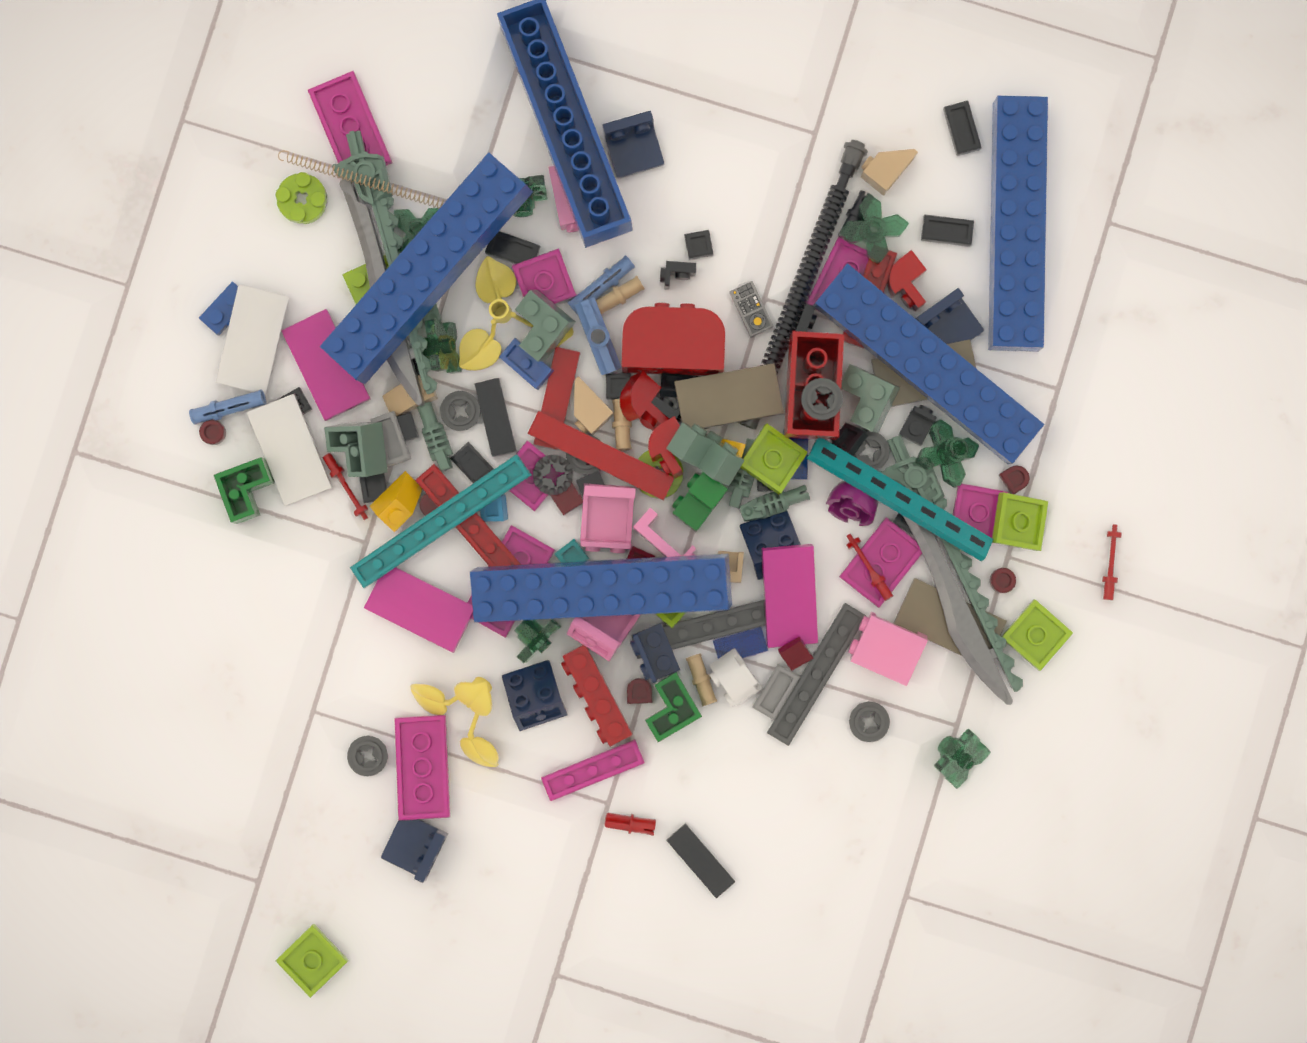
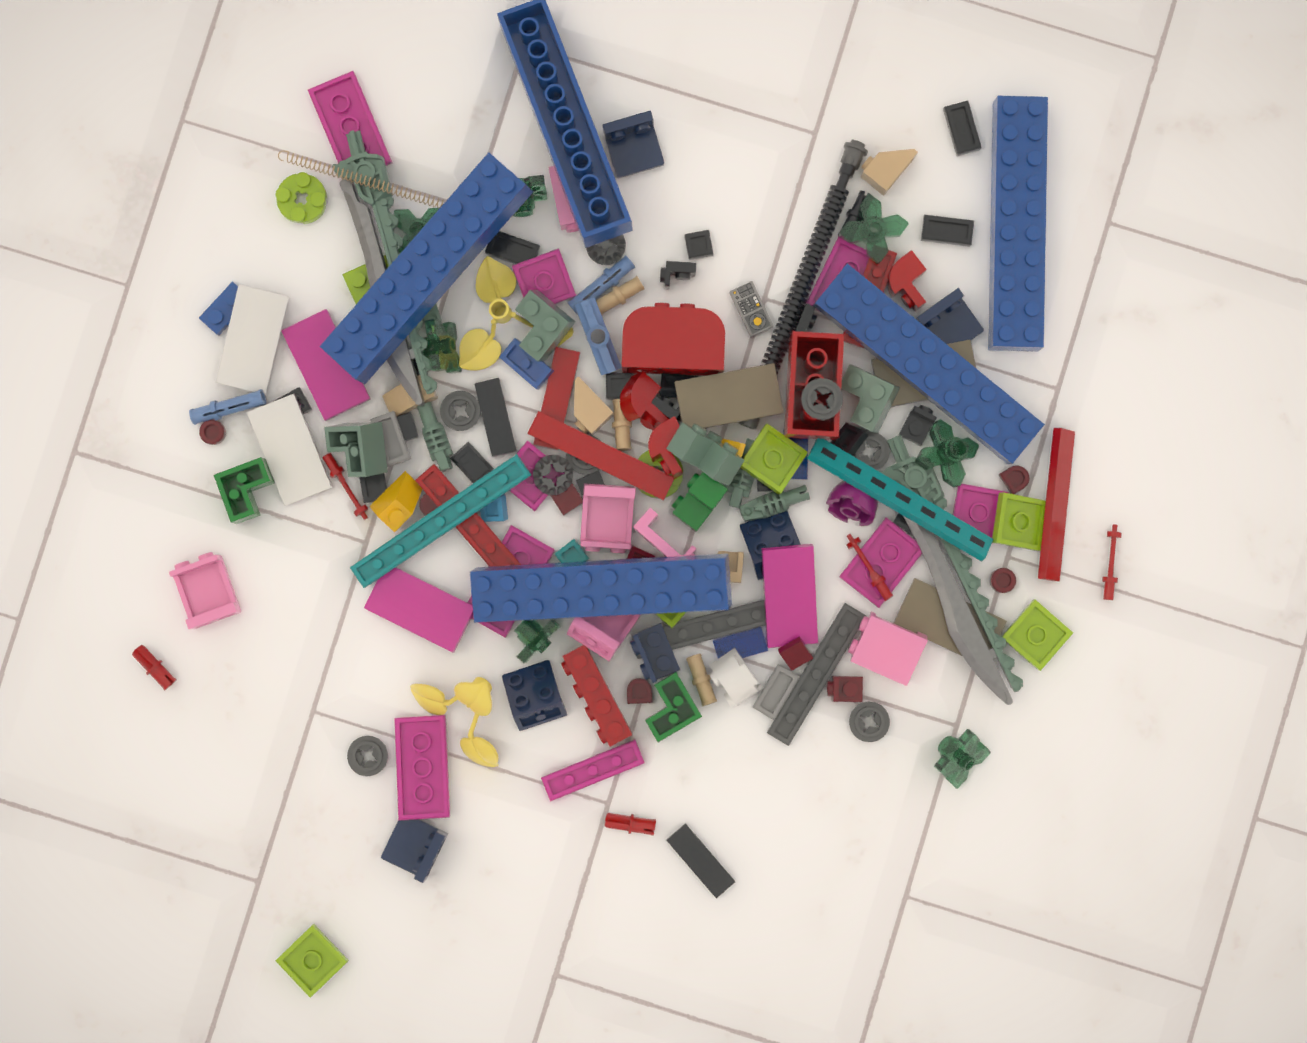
none -> red axle [132,645,177,691]
none -> bright pink panel [169,552,241,630]
none -> dark grey gear [586,235,626,265]
none -> dark red bracket [827,676,863,702]
none -> red tile [1038,428,1075,582]

